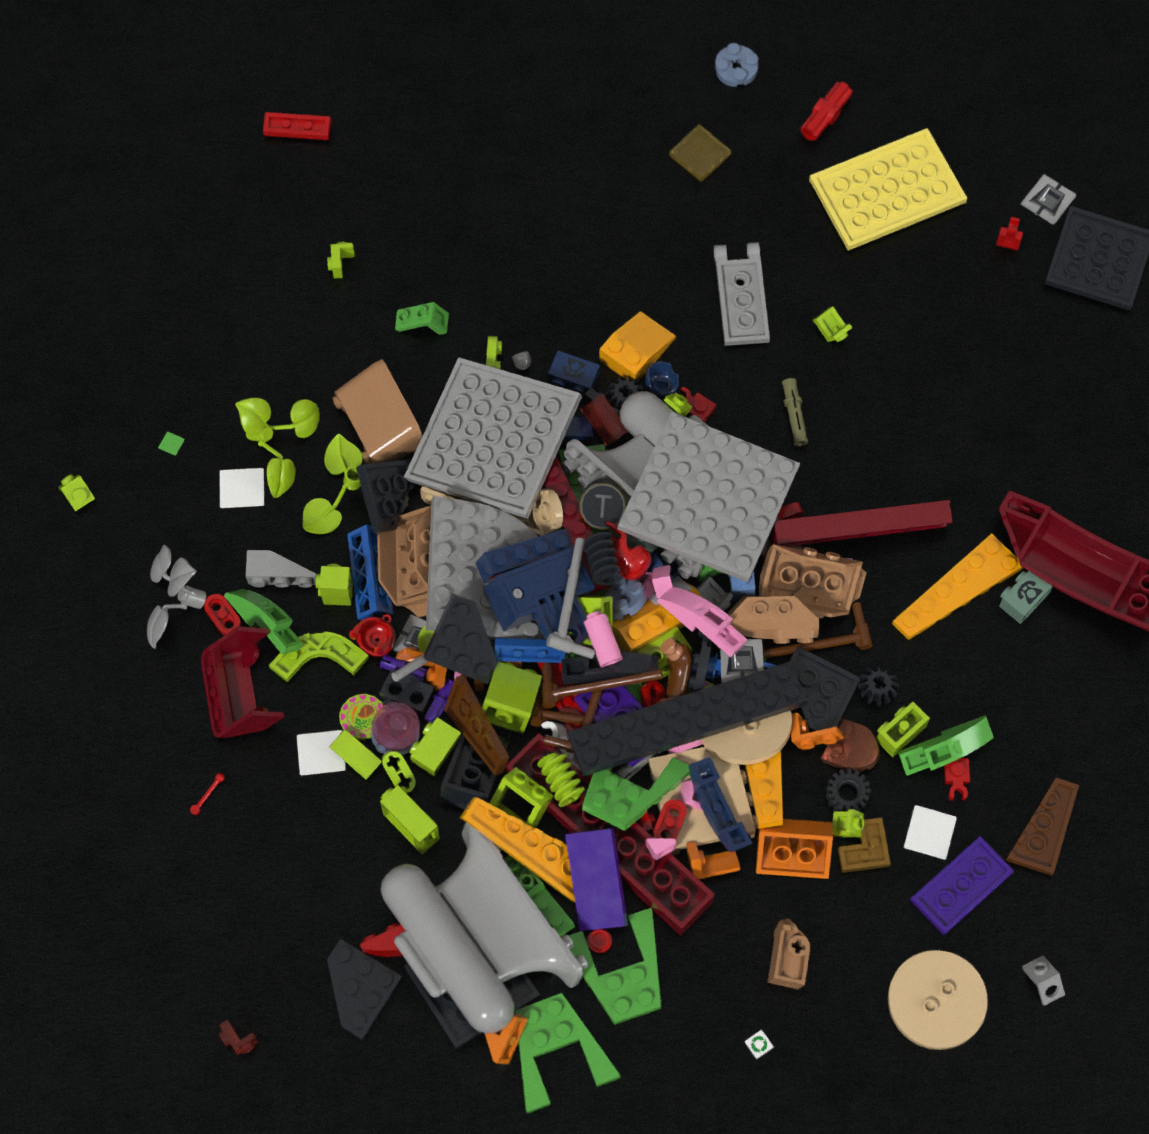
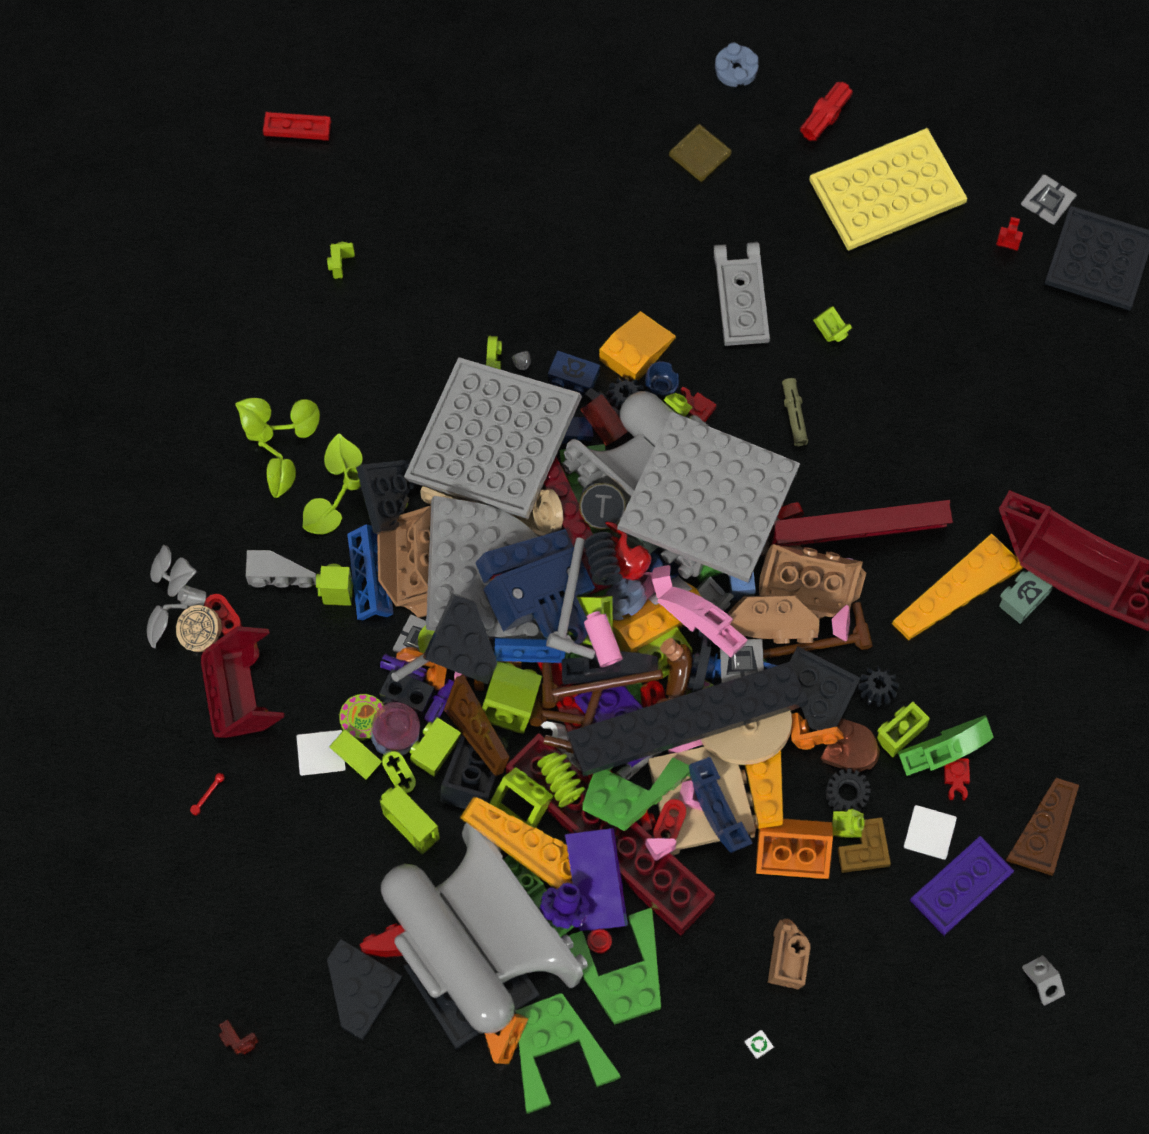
lime bracket [58,474,95,511] -> none
bright green sticker [158,431,185,456] -> none
white sticker [220,468,264,508] -> none
bright green slope [224,589,303,654] -> none
lime plate [269,632,369,682] -> none
medium nougat windscreen [332,359,422,464] -> none
red hair [349,614,396,657] -> none
bright green bracket [395,302,449,335] -> none
orange bracket [686,841,740,879] -> none
tan plate [888,950,987,1050] -> none
none -> tan tile [176,605,222,652]
none -> dark purple plant [539,883,590,929]
none -> bright pink slope [832,605,850,641]

